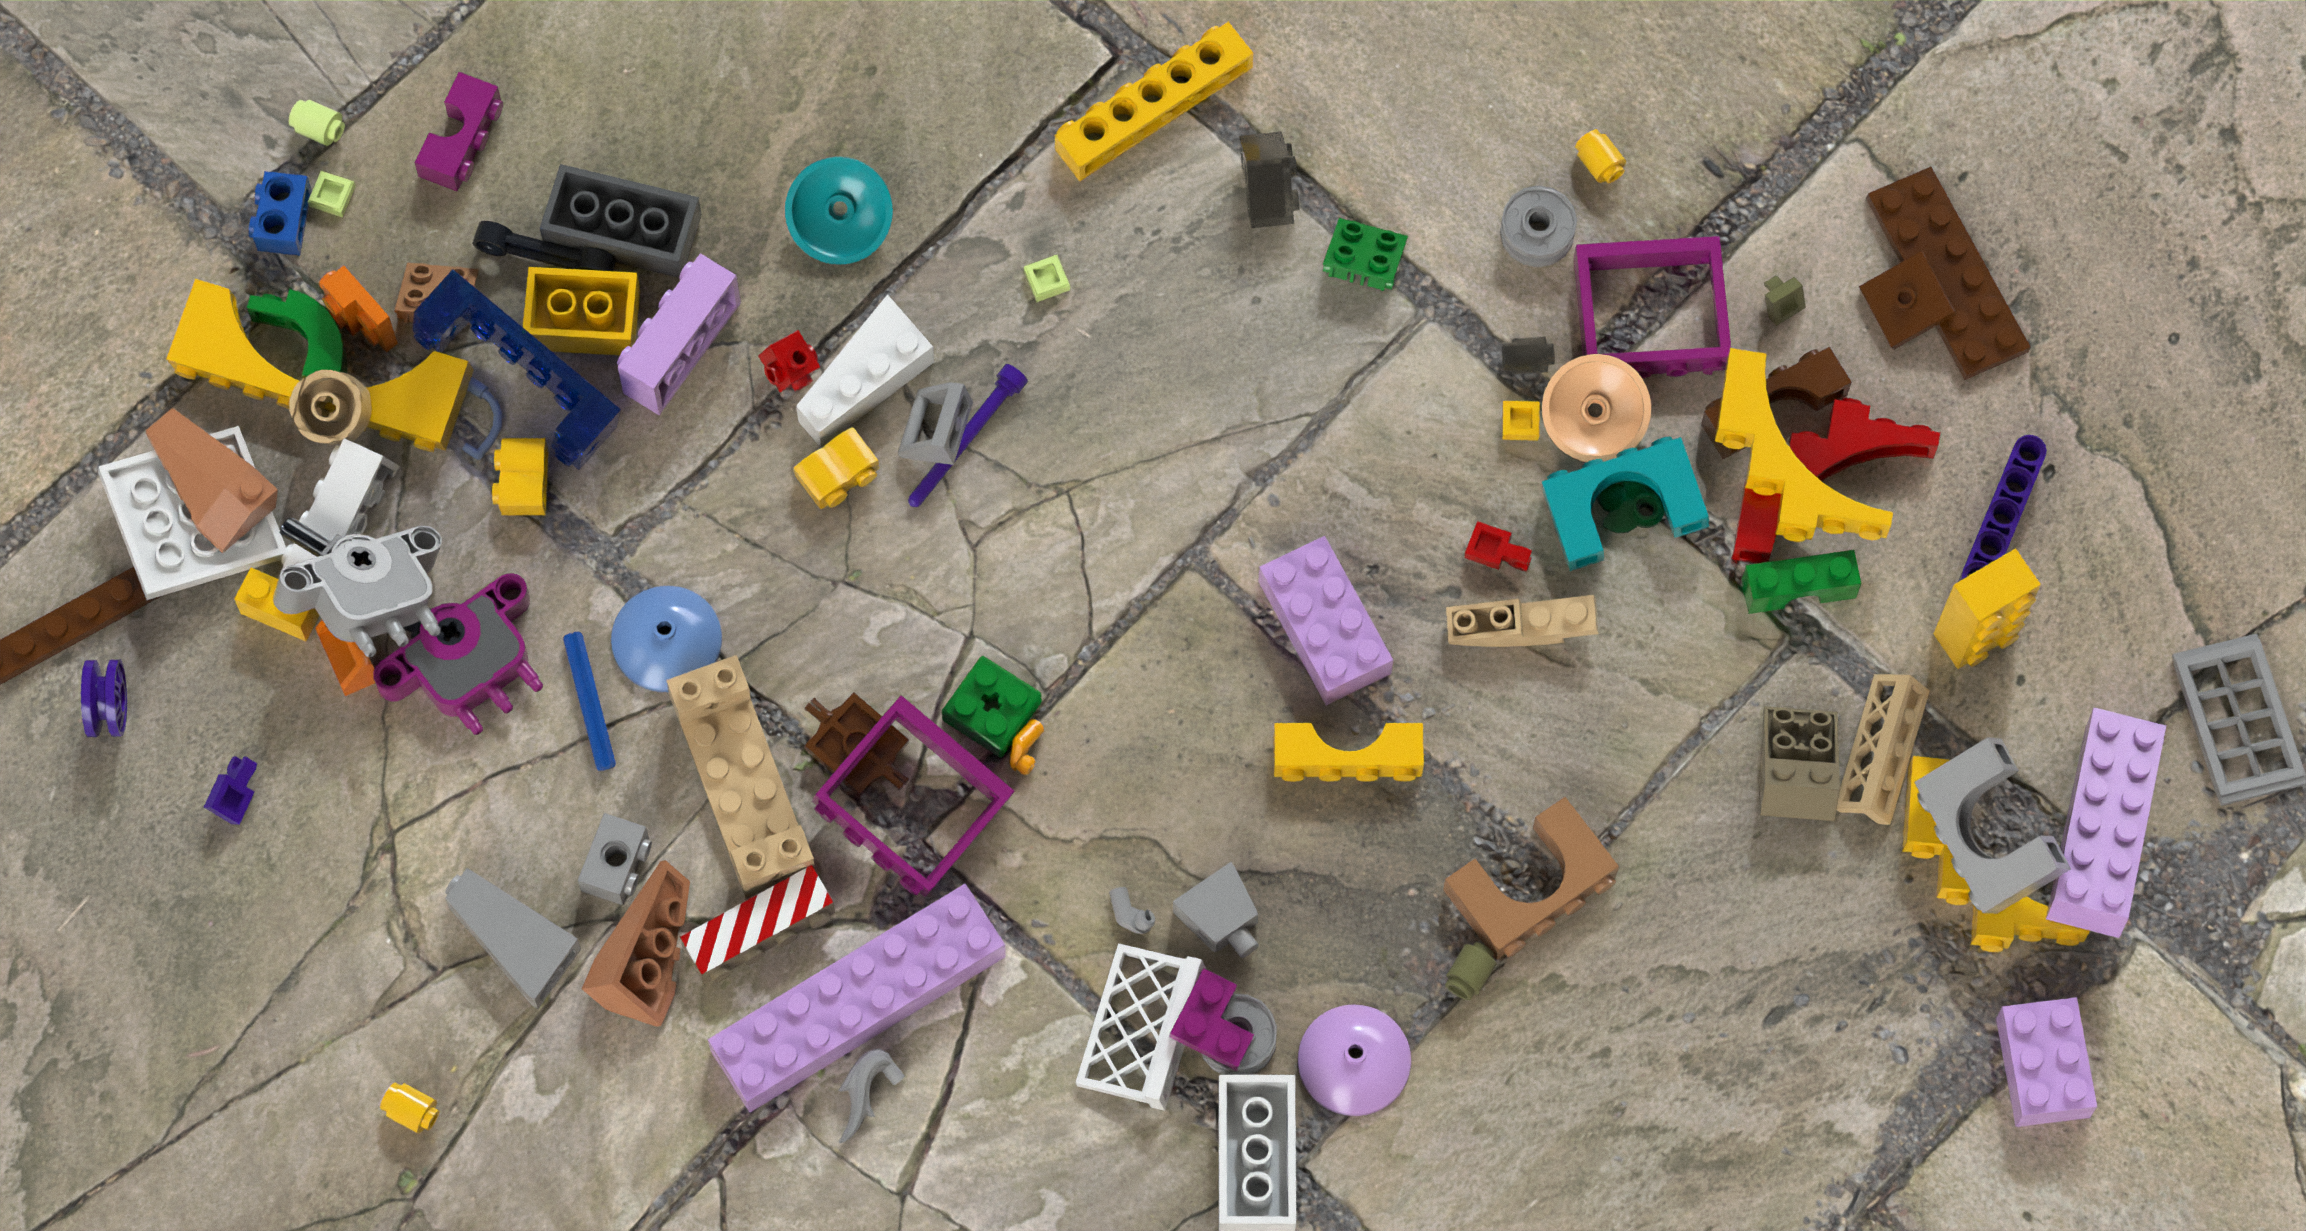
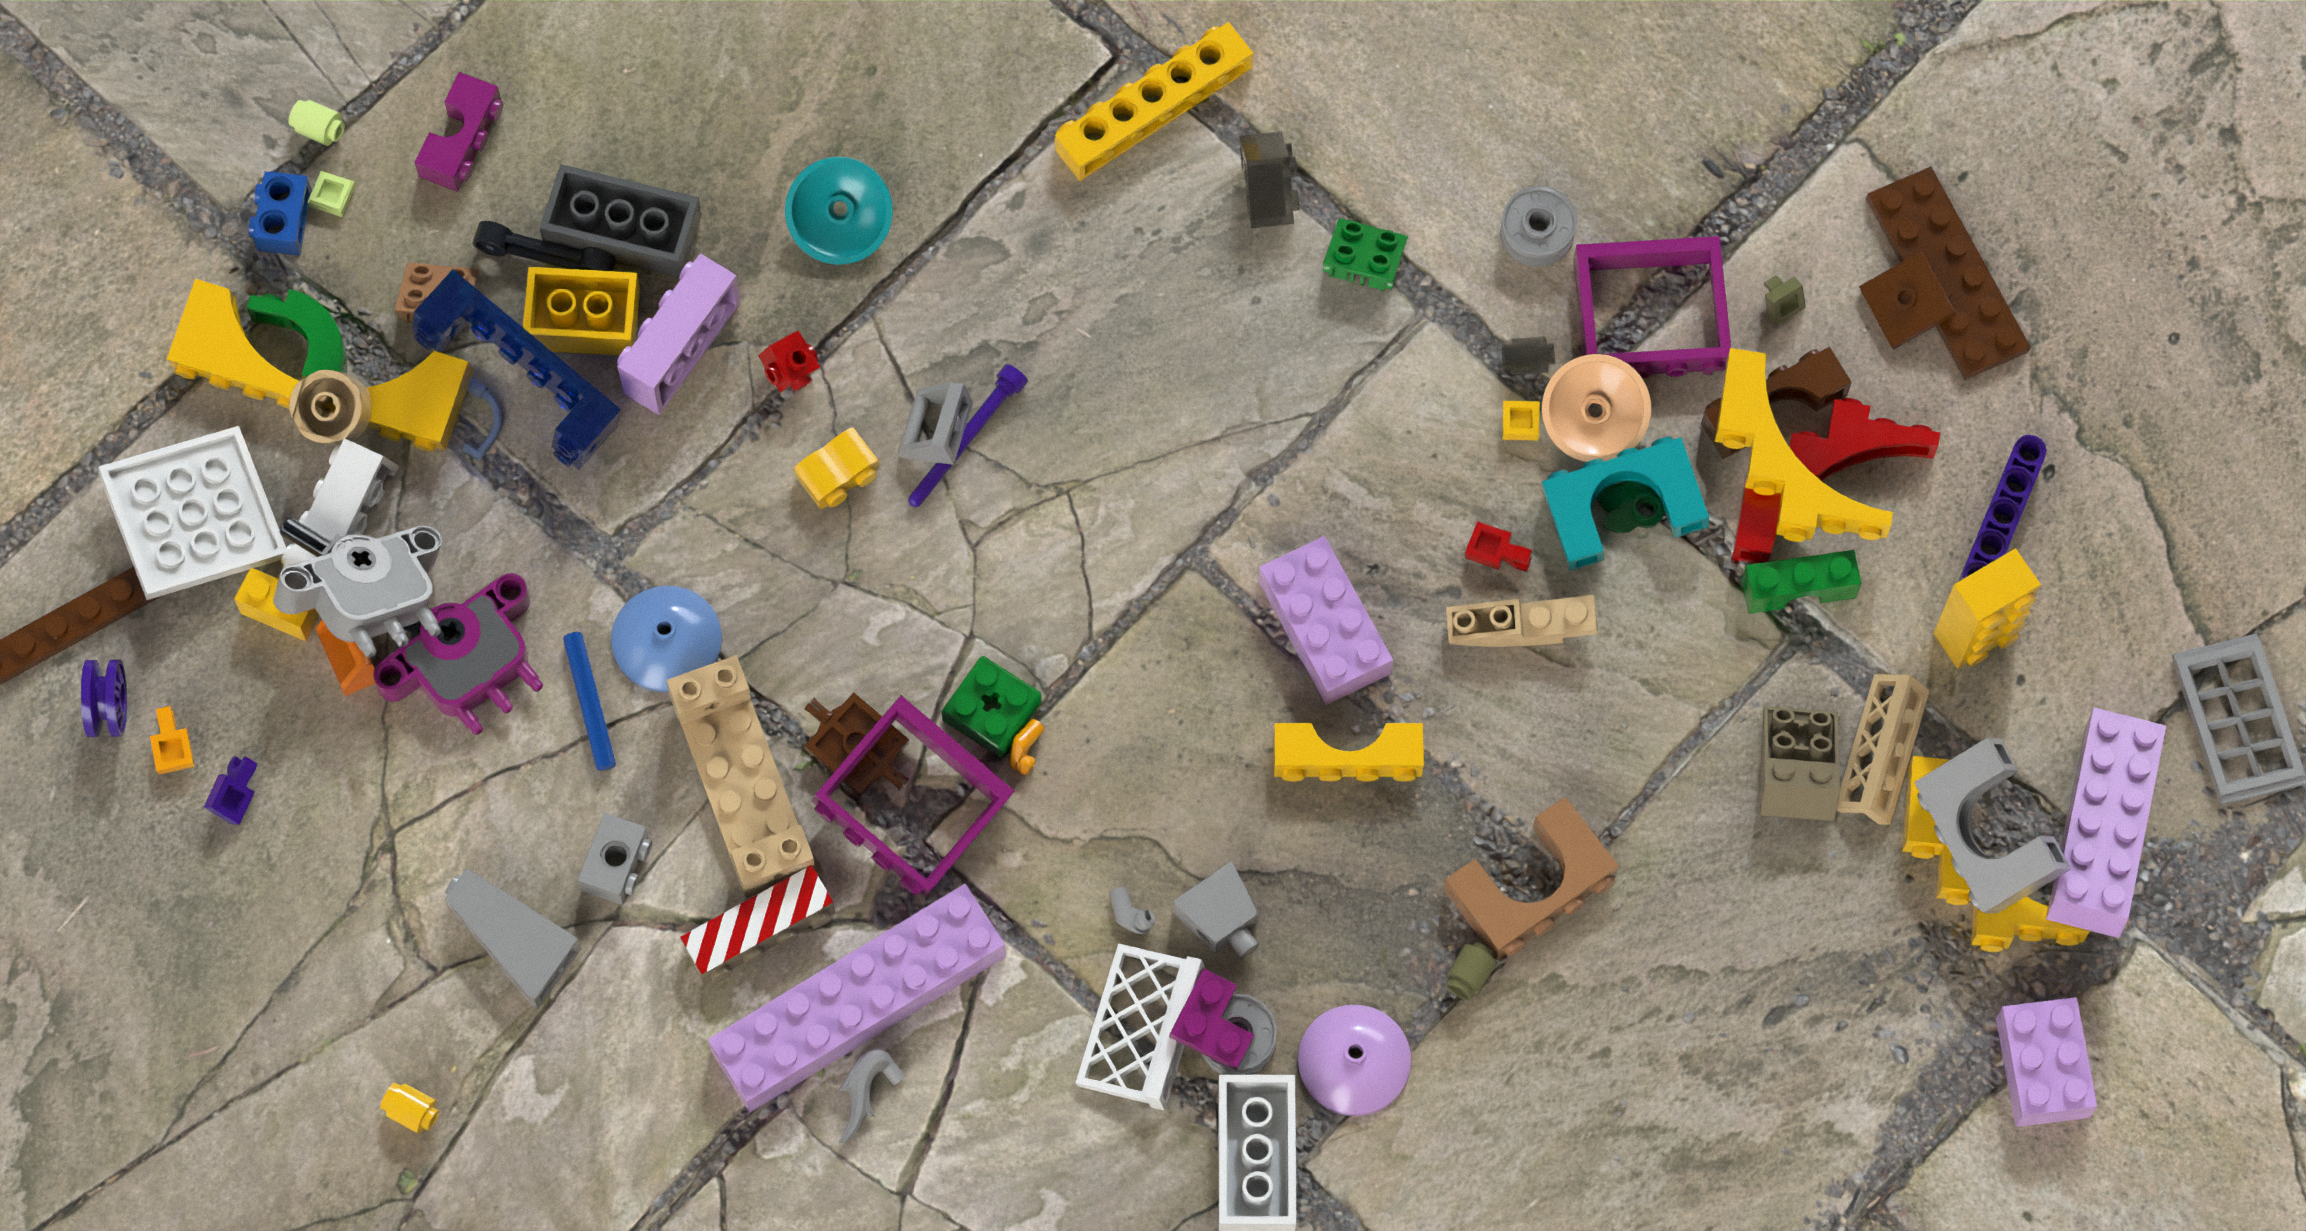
nougat wedge [146,408,278,553] -> none
orange plate [319,266,398,353] -> none
yellow brick [492,438,549,515] -> none
nougat wedge [582,860,690,1027] -> none
white wedge [796,294,934,448] -> none
yellowish green tile [1024,255,1070,302] -> none
yellow brick [1575,129,1626,183] -> none
none -> light orange plate [150,706,195,775]

